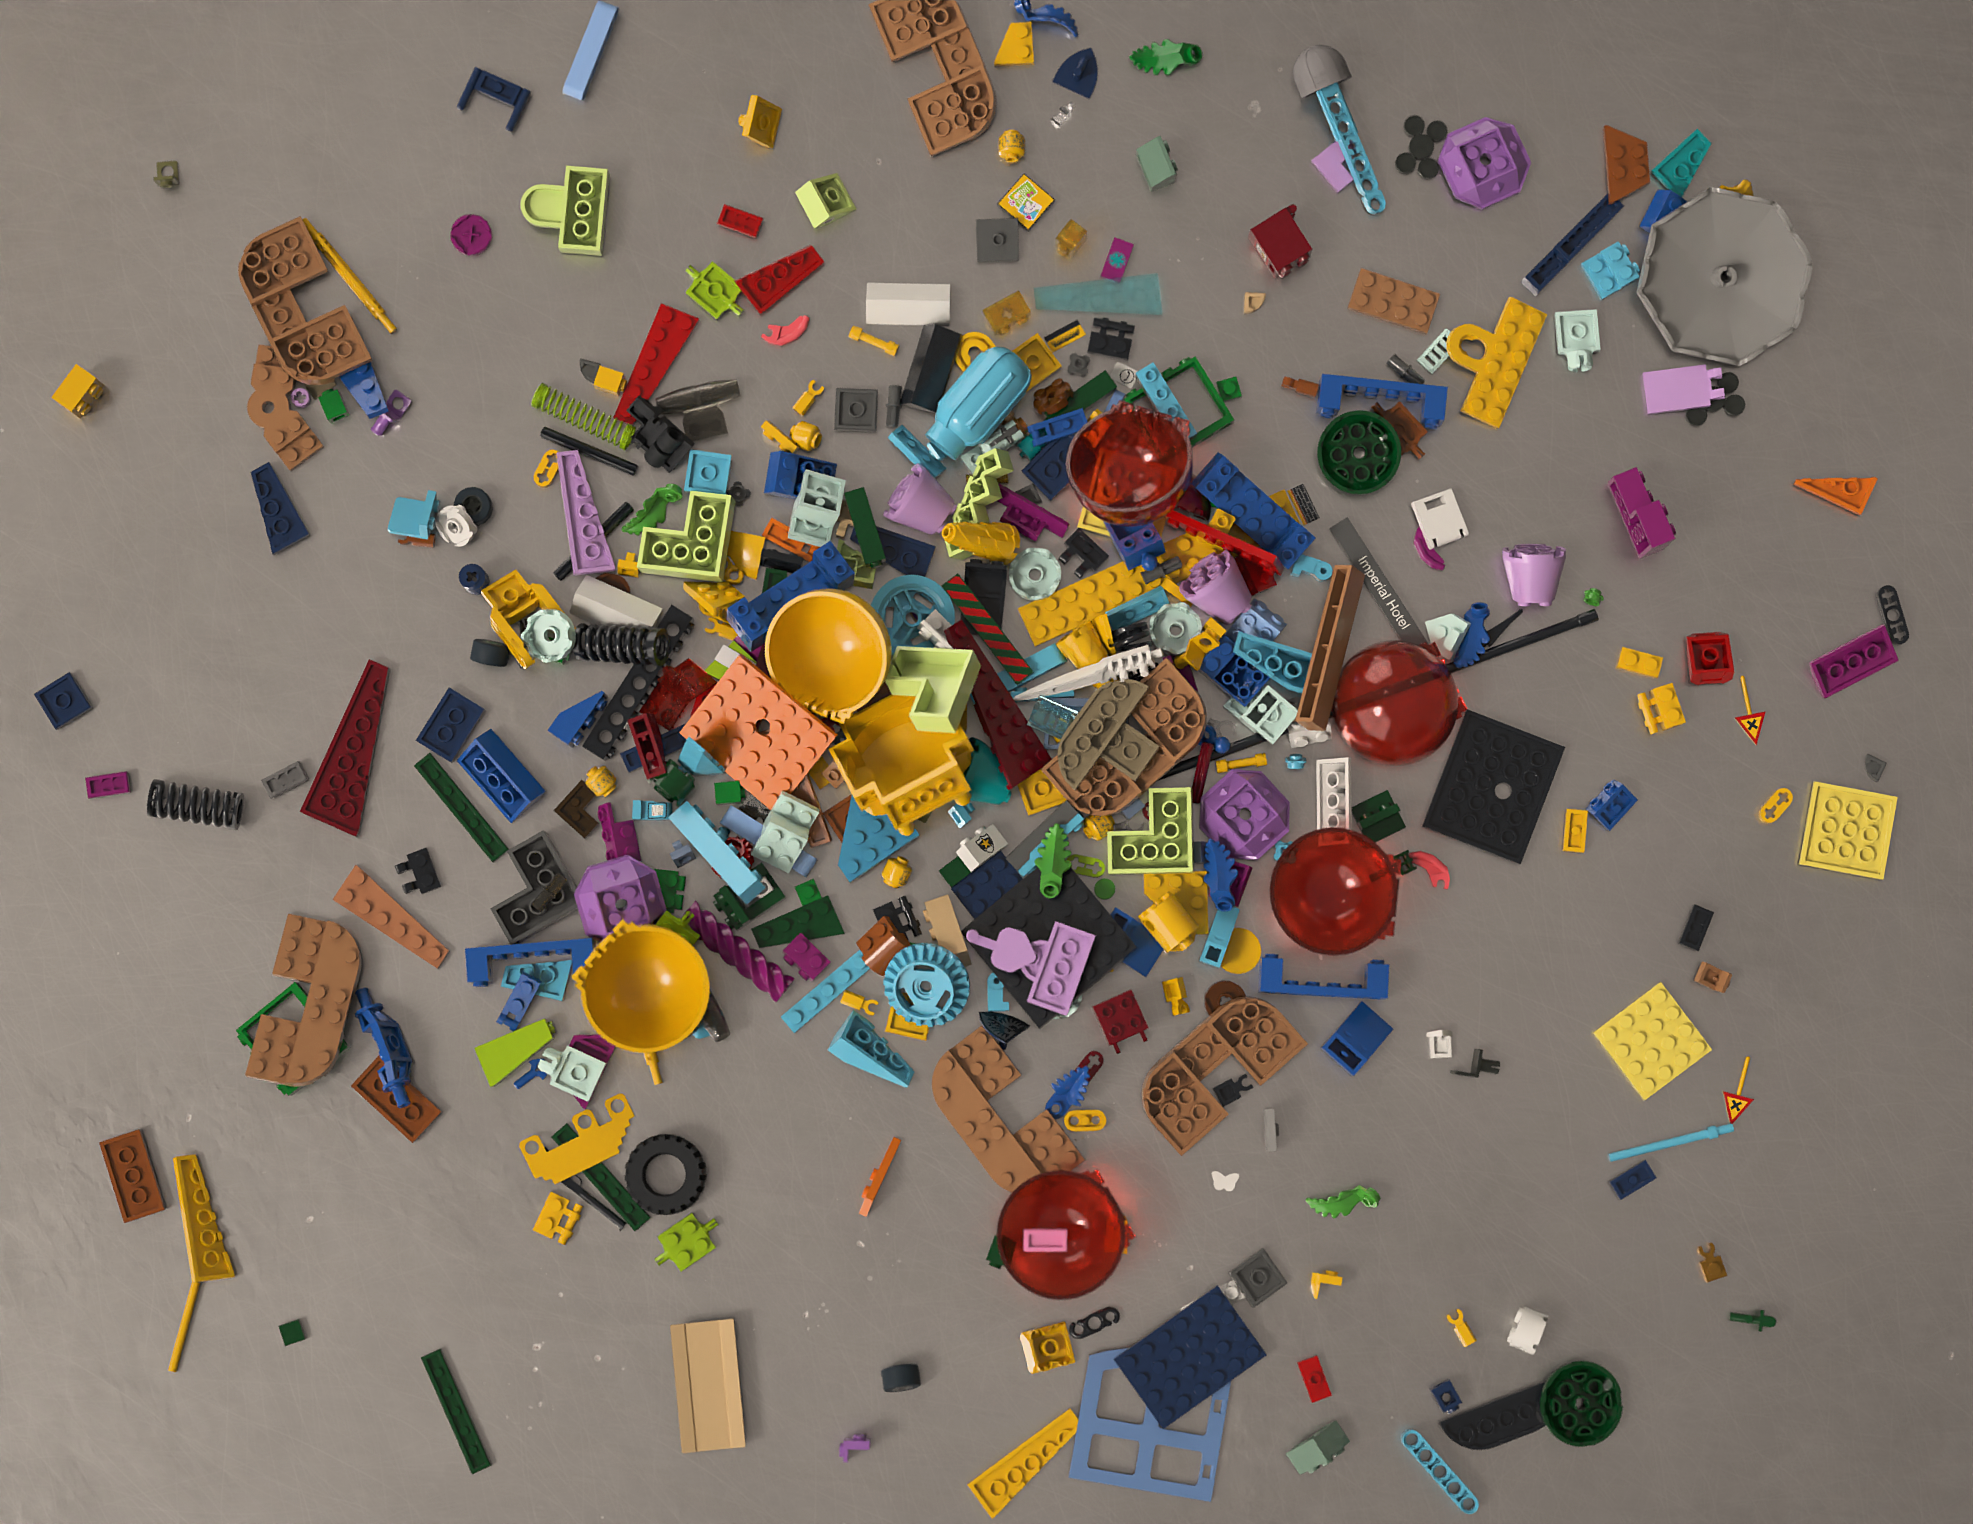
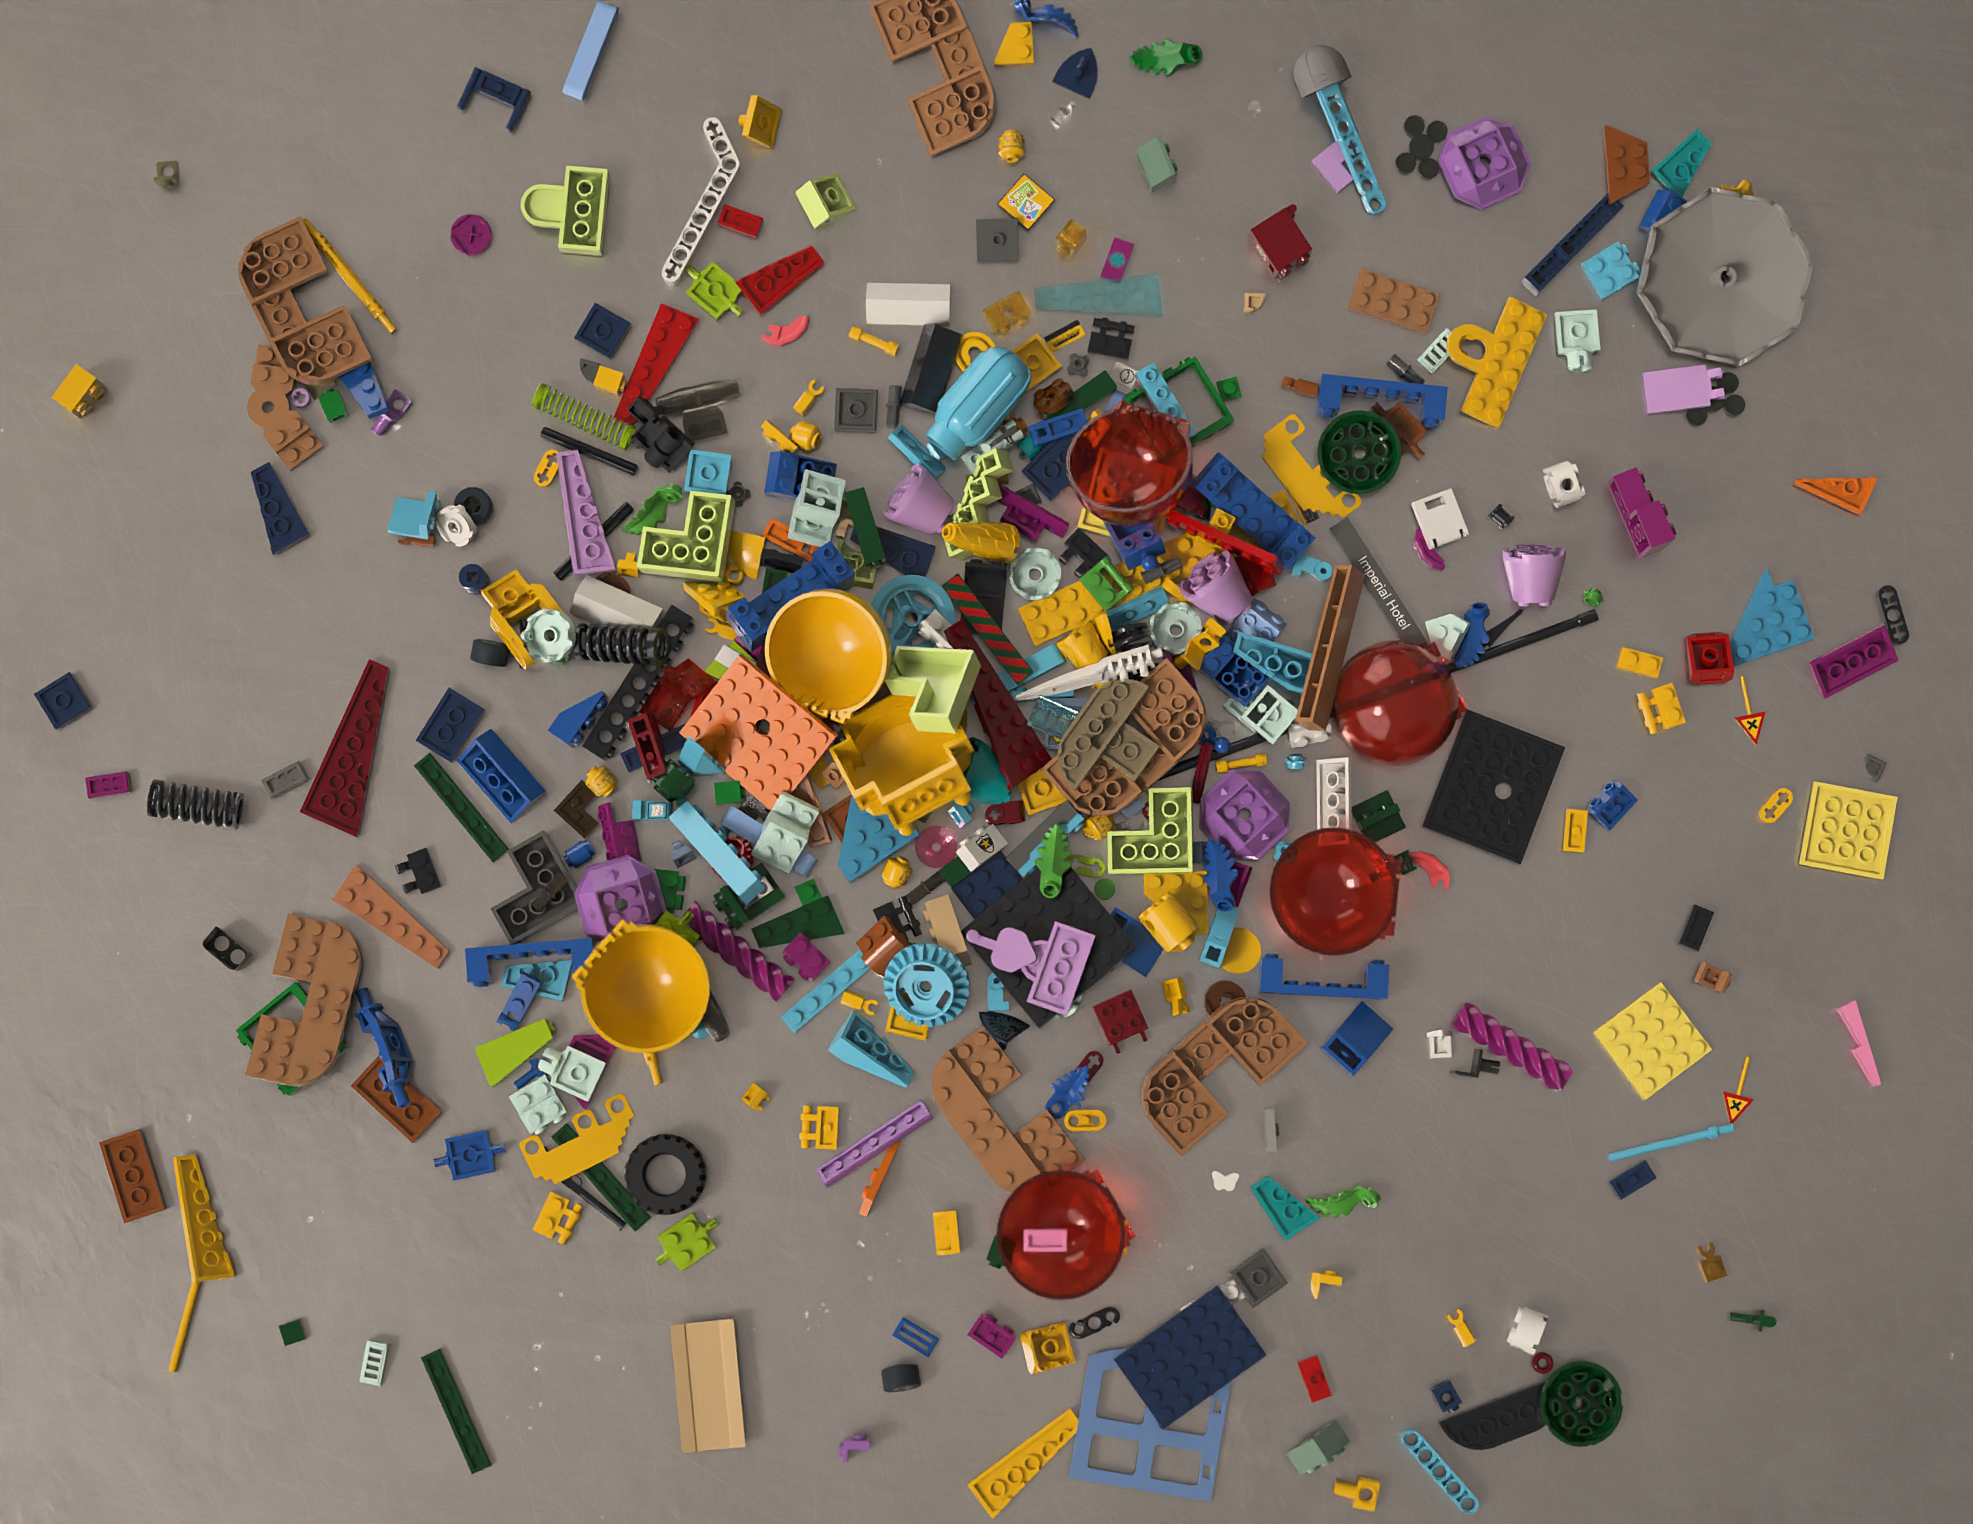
black plate [1213,1074,1253,1107] -> none
none -> pearl dark grey piece [203,926,252,971]
none -> light aqua slope [359,1340,390,1386]
none -> blue plate [434,1130,506,1181]
none -> light aqua plate [508,1074,567,1134]
none -> blue brick [563,840,596,869]
none -> dark blue plate [574,303,631,359]
none -> white beam [662,117,740,286]
none -> yellow tile [741,1082,770,1111]
none -> yellow plate [799,1105,839,1150]
none -> medium lavender tile [816,1099,933,1188]
none -> blue tile [892,1317,939,1357]
none -> clear smoke axle [906,871,945,905]
none -> clear pink dish [915,826,957,868]
none -> yellow hinge [933,1210,960,1255]
none -> magenta bracket [967,1313,1016,1359]
none -> dark red piece [984,800,1026,826]
none -> bright green plate [1079,555,1135,612]
none -> teal wing [1250,1176,1320,1241]
none -> yellow piece [1261,414,1362,518]
none -> yellow piece [1333,1476,1380,1512]
none -> magenta piece [1452,1003,1573,1091]
none -> black bush [1488,503,1516,531]
none -> dark red plate [1532,1352,1553,1374]
none -> white brick [1543,461,1585,508]
none -> dark azure wing [1730,570,1815,666]
none -> bright pink slope [1837,1000,1881,1086]

